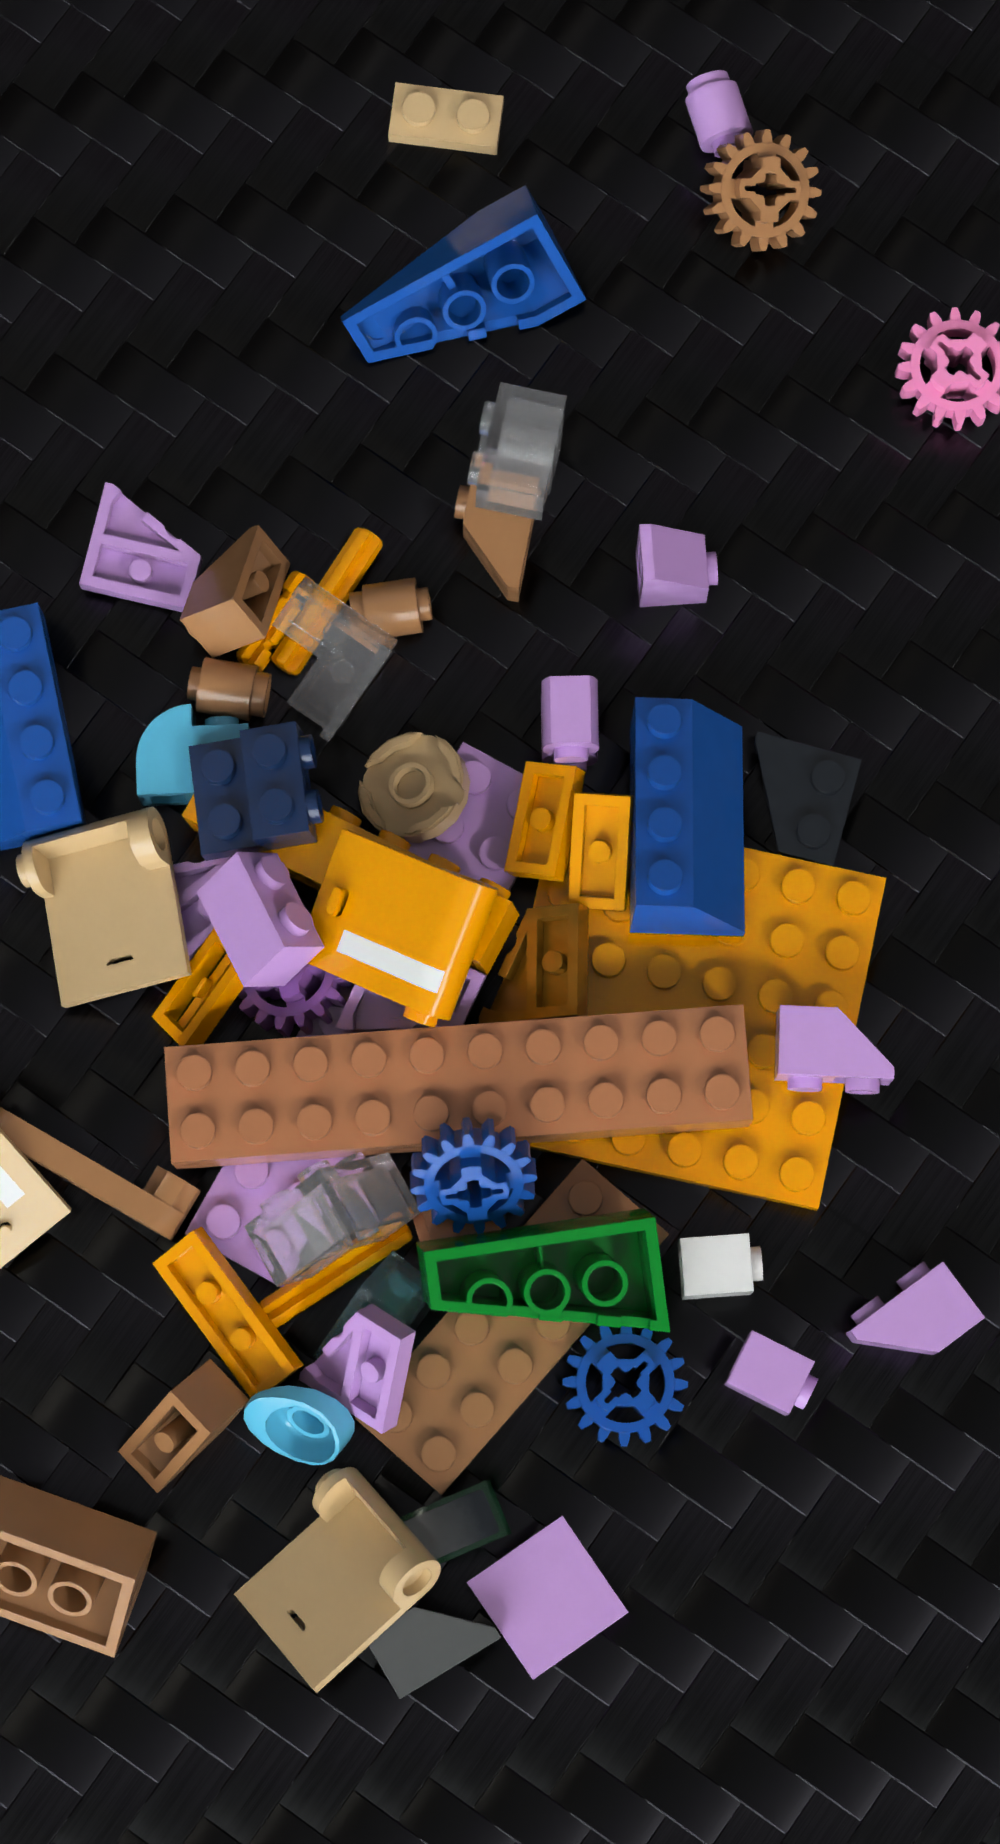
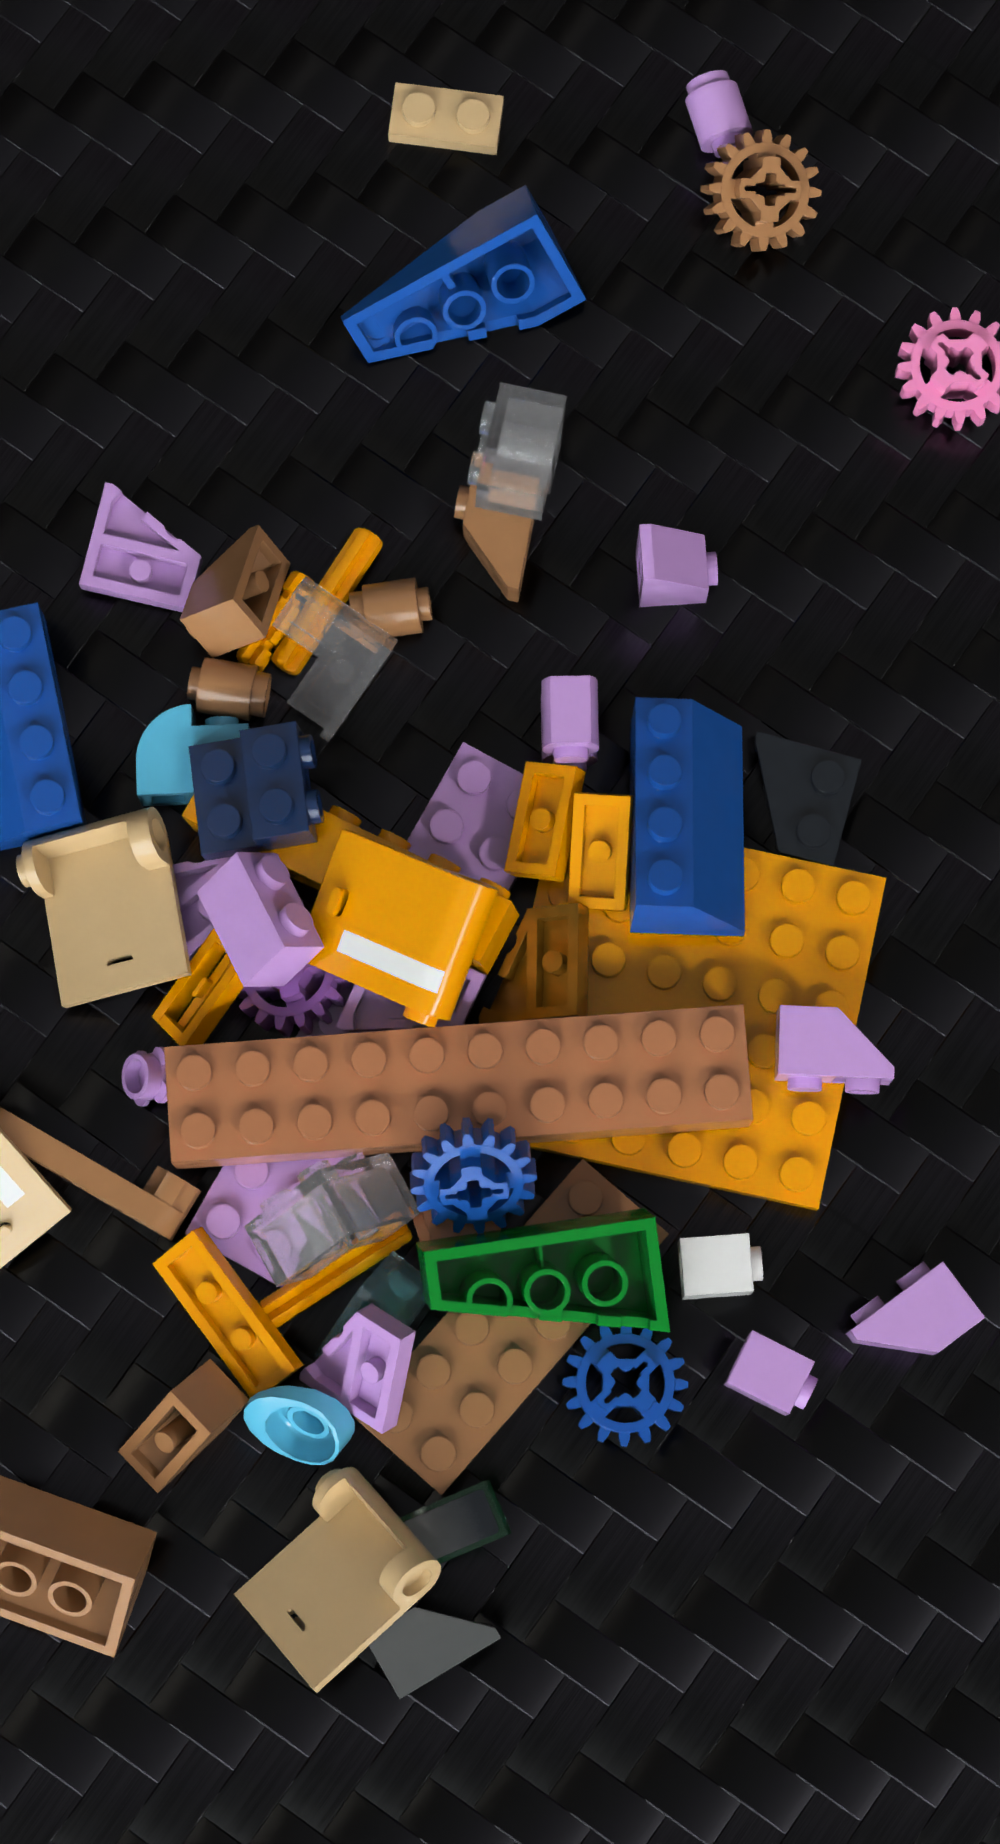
tan tile [358,732,470,843] -> none
lavender tile [467,1516,629,1680] -> none
none -> lavender plate [122,1047,167,1107]

